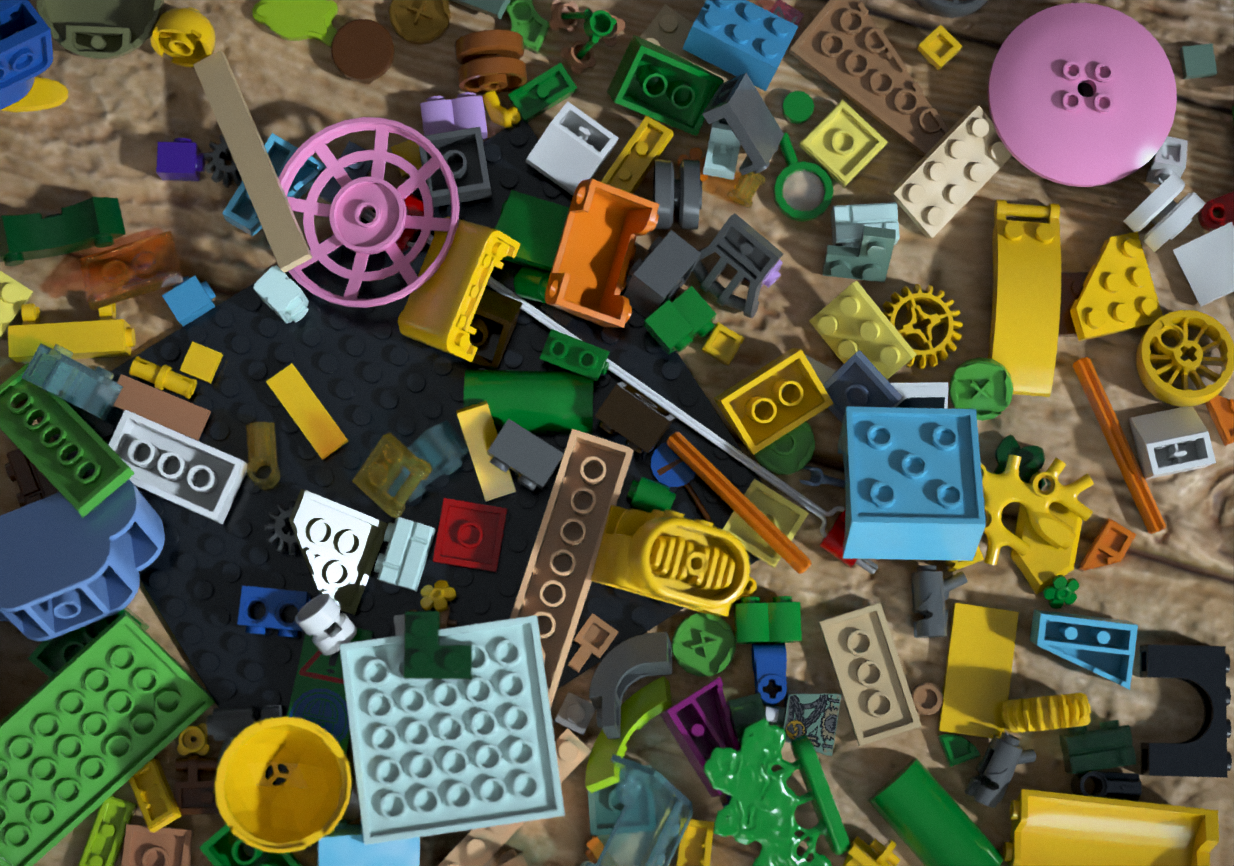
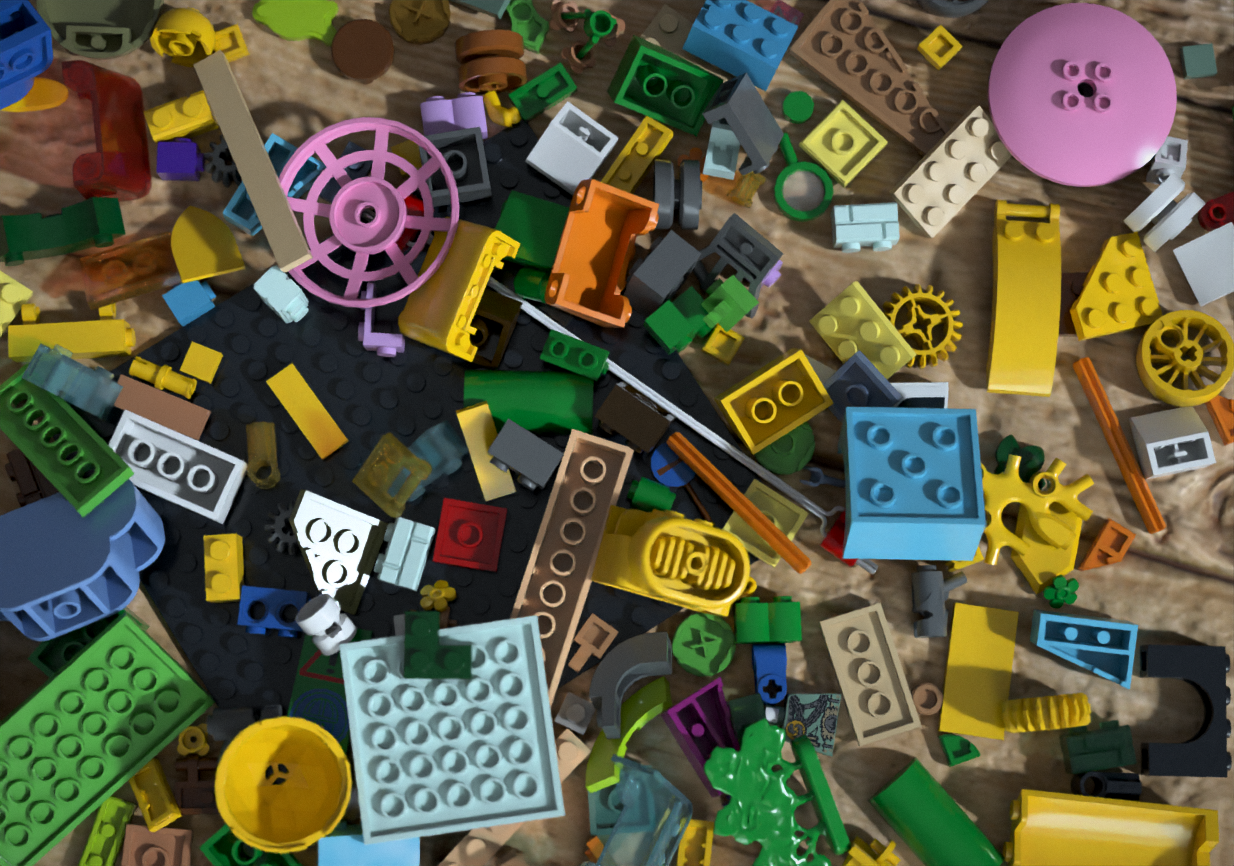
sand green plate [823,226,896,283] -> none
bright green tile [949,357,1013,421] -> none
dark grey piece [965,732,1036,808] -> none
none -> clear red windscreen [61,60,152,202]
none -> yellow brick [143,90,219,145]
none -> yellow shield [171,206,245,284]
none -> yellow brick [204,533,244,603]
none -> yellow tile [214,24,250,63]
none -> lavender bracket [358,282,405,357]
none -> bright green brick [701,275,759,332]

